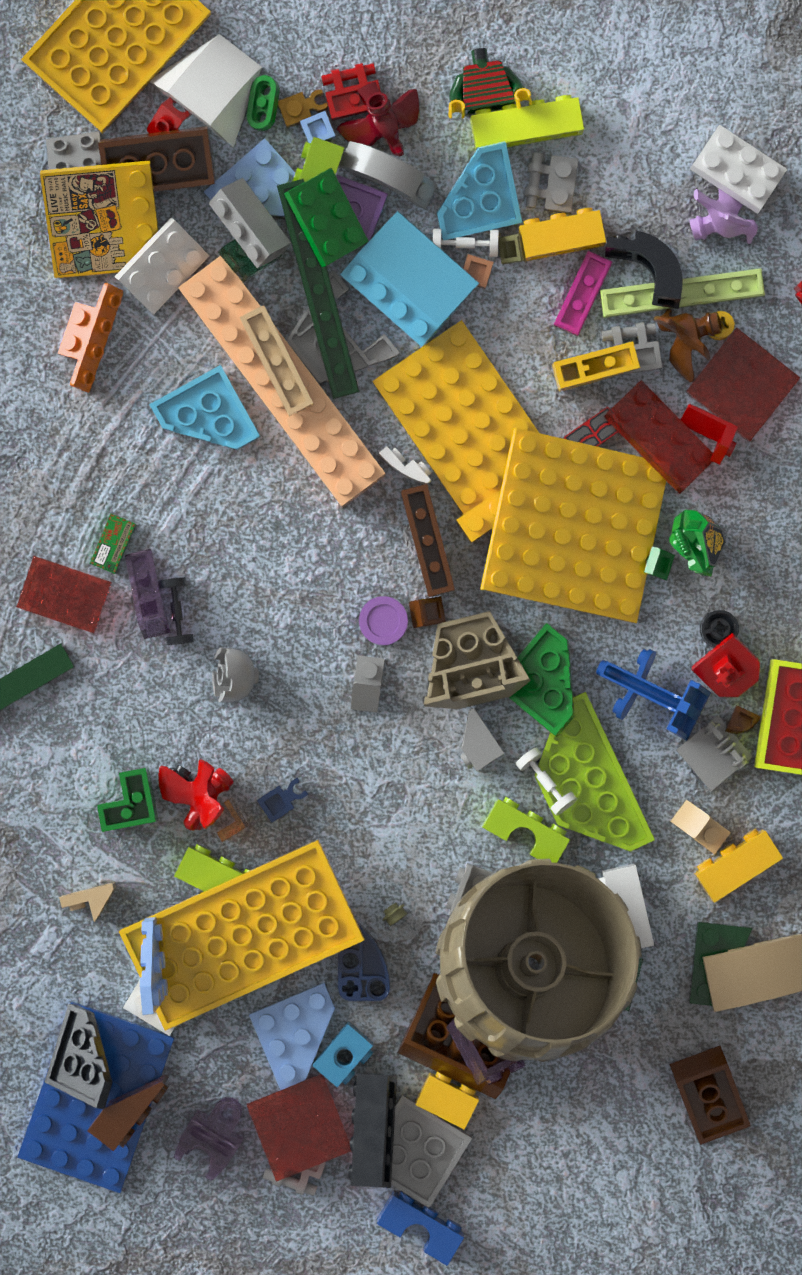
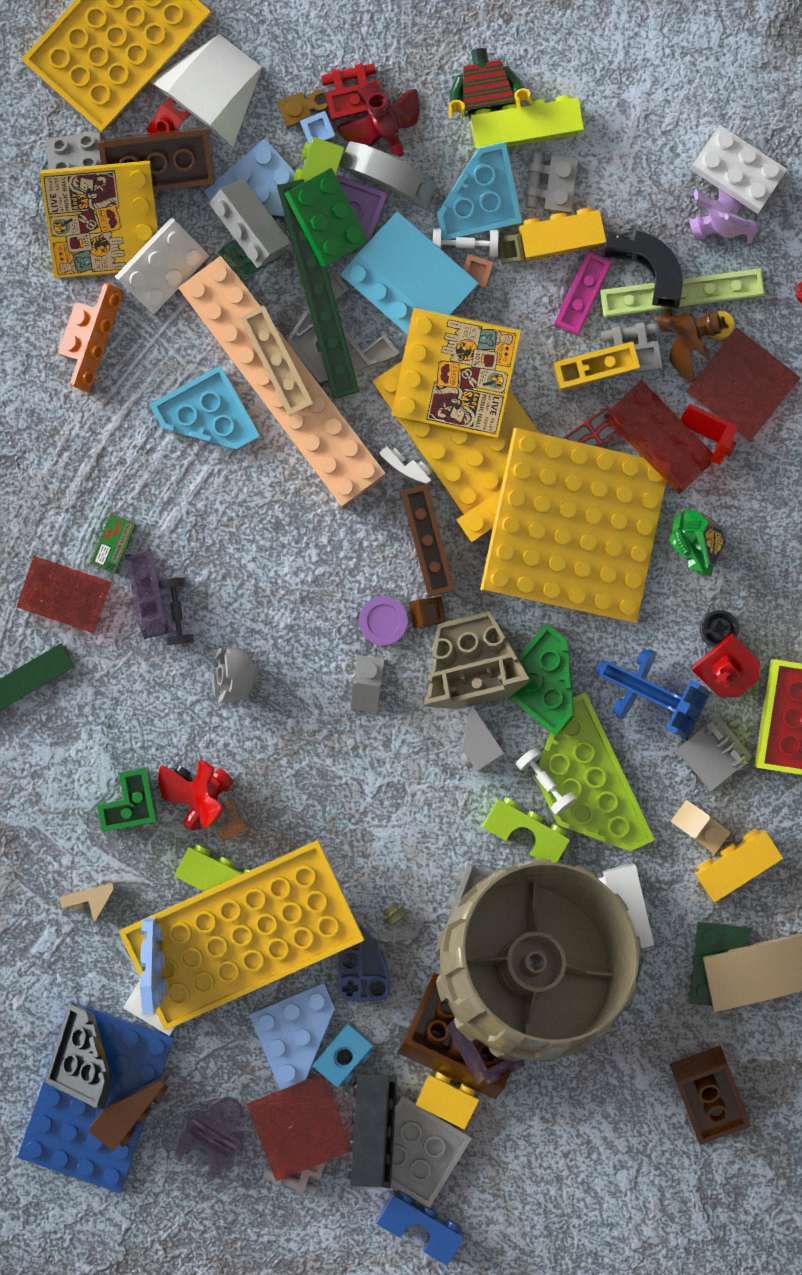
green plate [247,75,280,131] -> none
dark blue plate [257,777,309,823] -> none
green plate [644,547,675,581] -> none
reddish brown tile [725,705,761,734] -> none
none -> plate [391,307,521,438]

